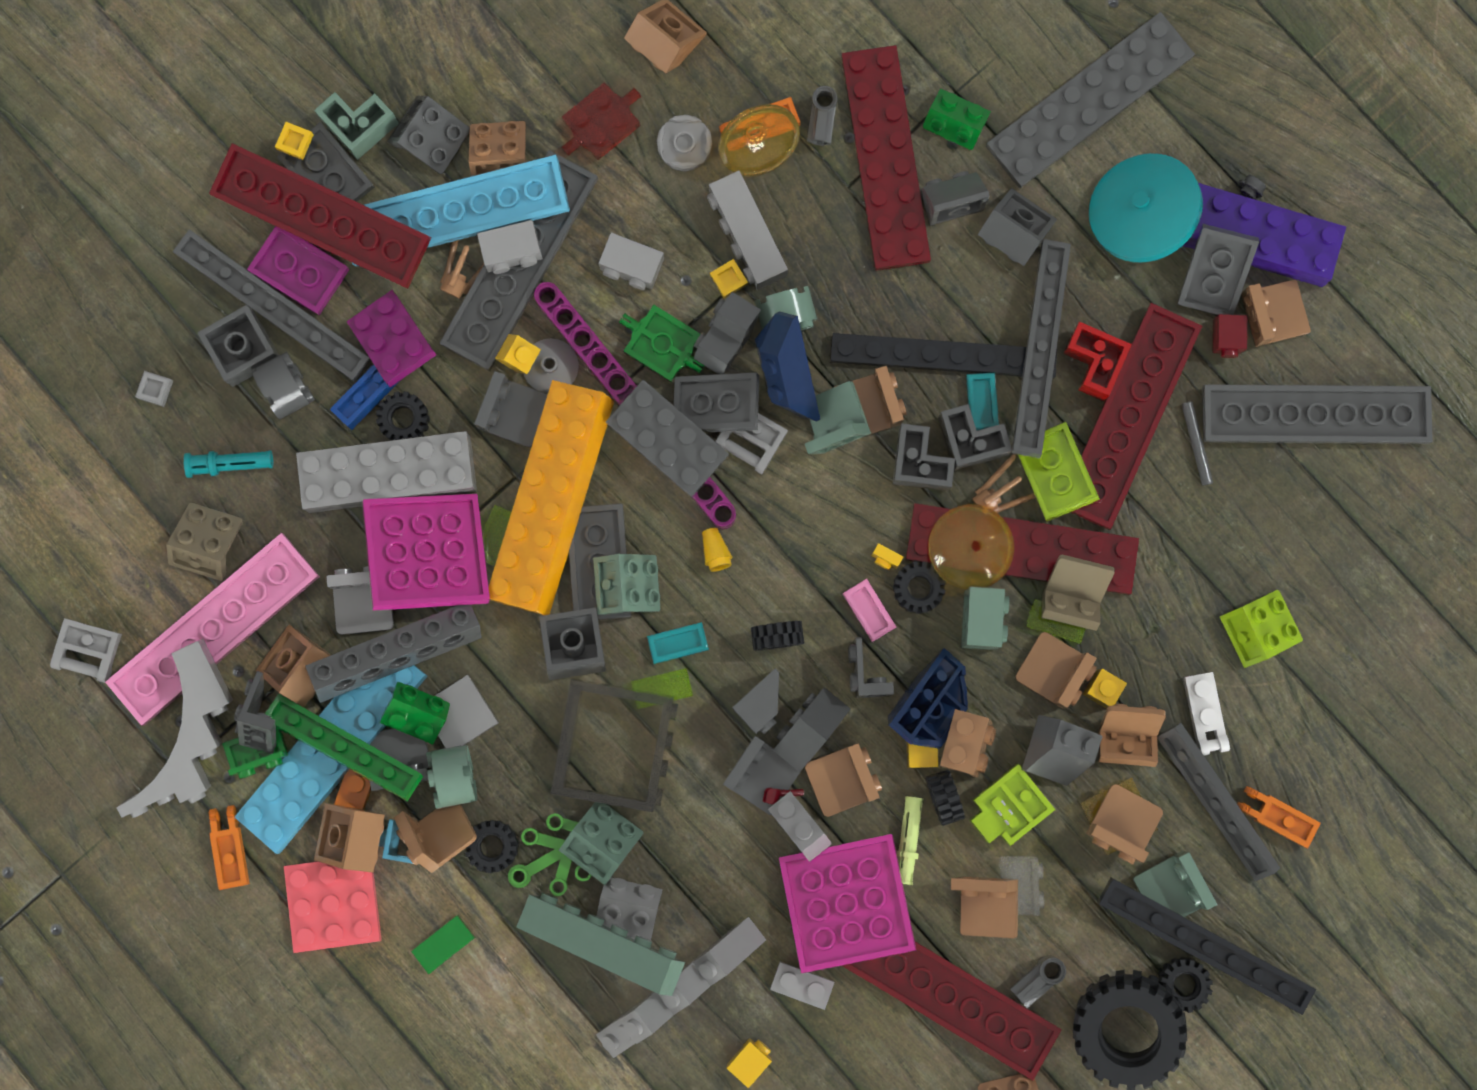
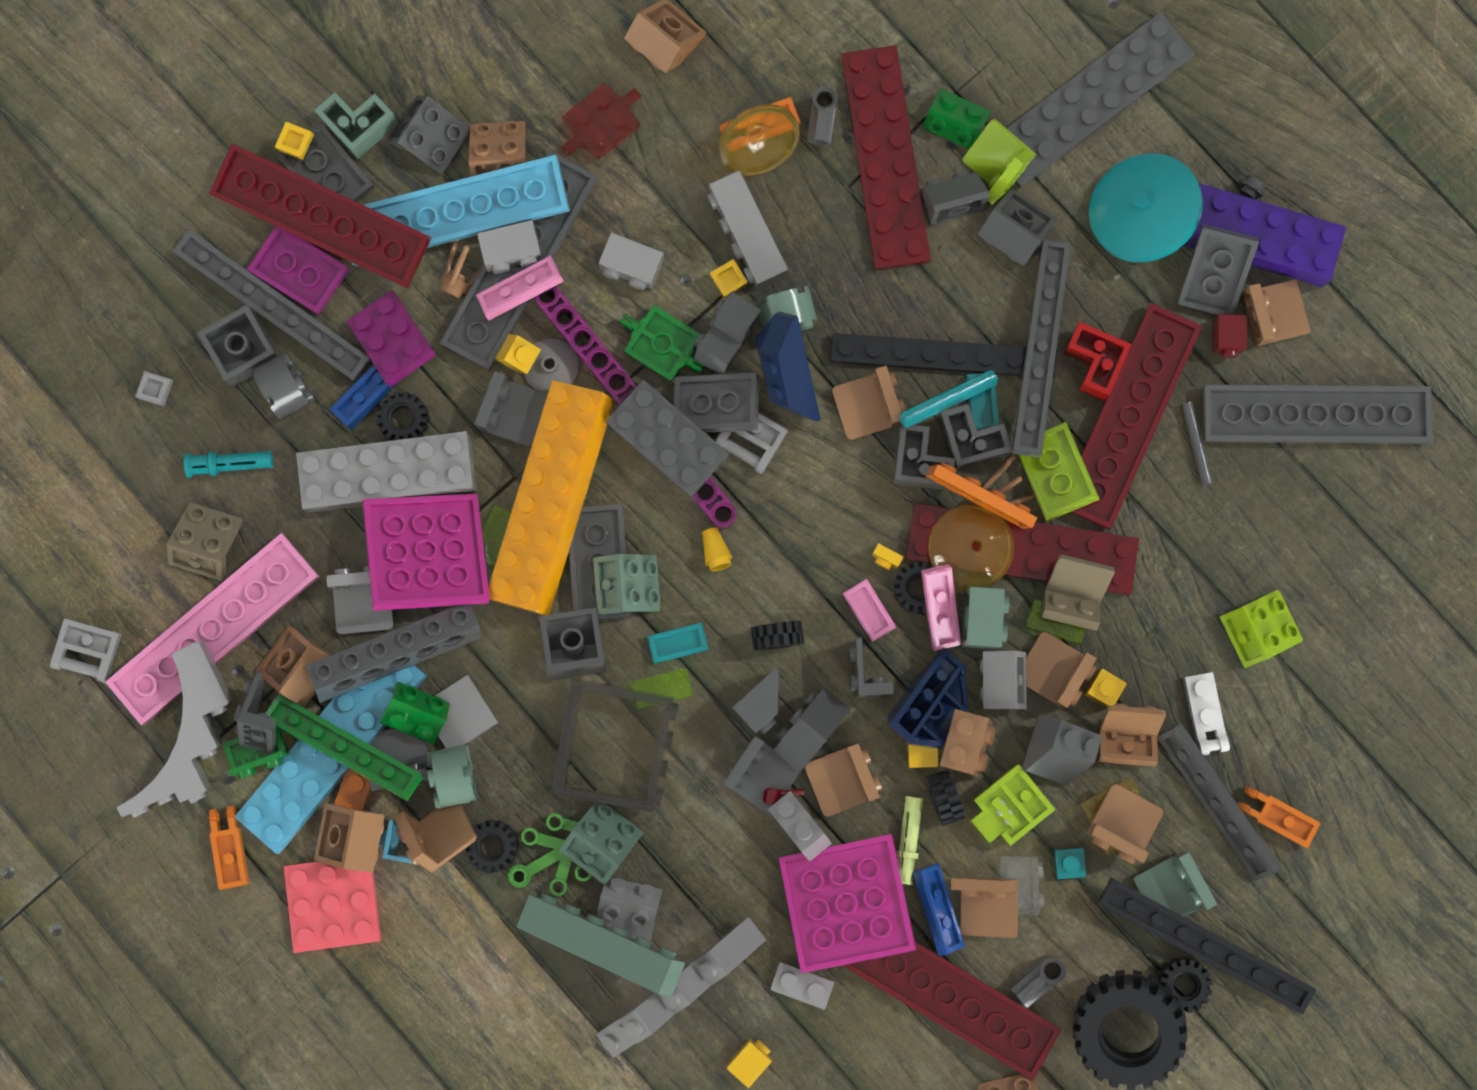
green tile [411,915,476,975] -> none
light grey tile [657,115,712,171] -> none
sand green bracket [805,381,871,454] -> none
none -> bright pink tile [476,255,564,321]
none -> teal axle [899,370,998,428]
none -> blue tile [912,863,965,956]
none -> bright pink tile [921,564,962,651]
none -> orange plate [925,463,1037,529]
none -> lime bracket [962,119,1036,205]
none -> light grey brick [980,651,1027,710]
none -> teal plate [1053,848,1086,879]

